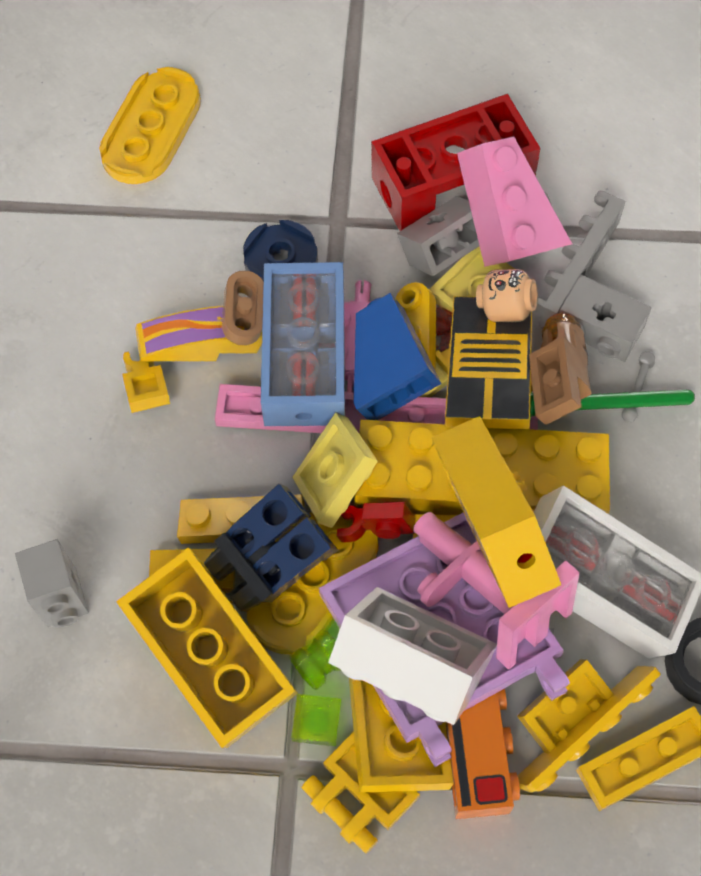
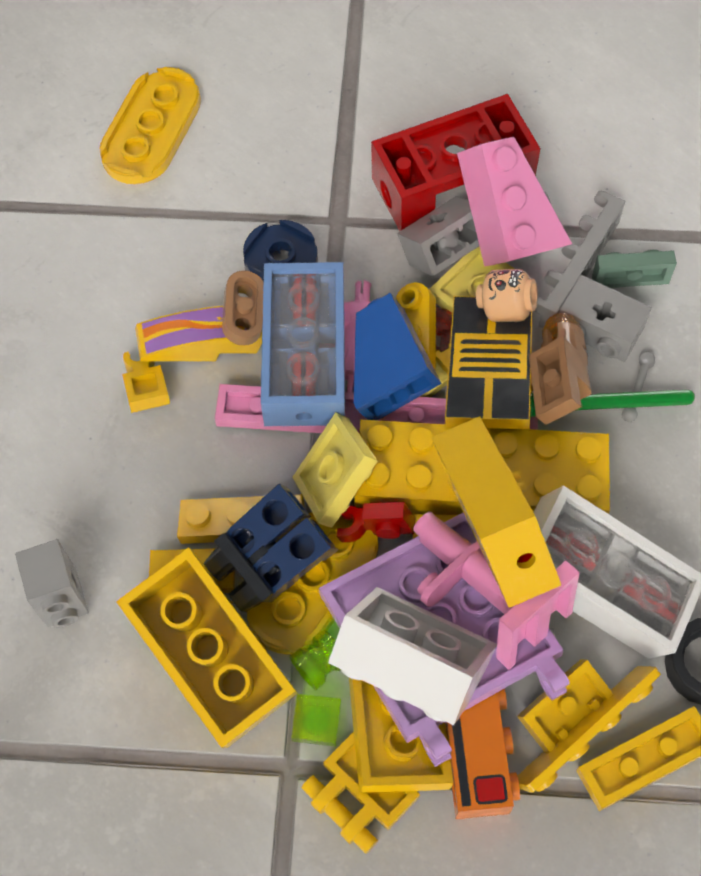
none -> sand green plate [592,249,677,288]

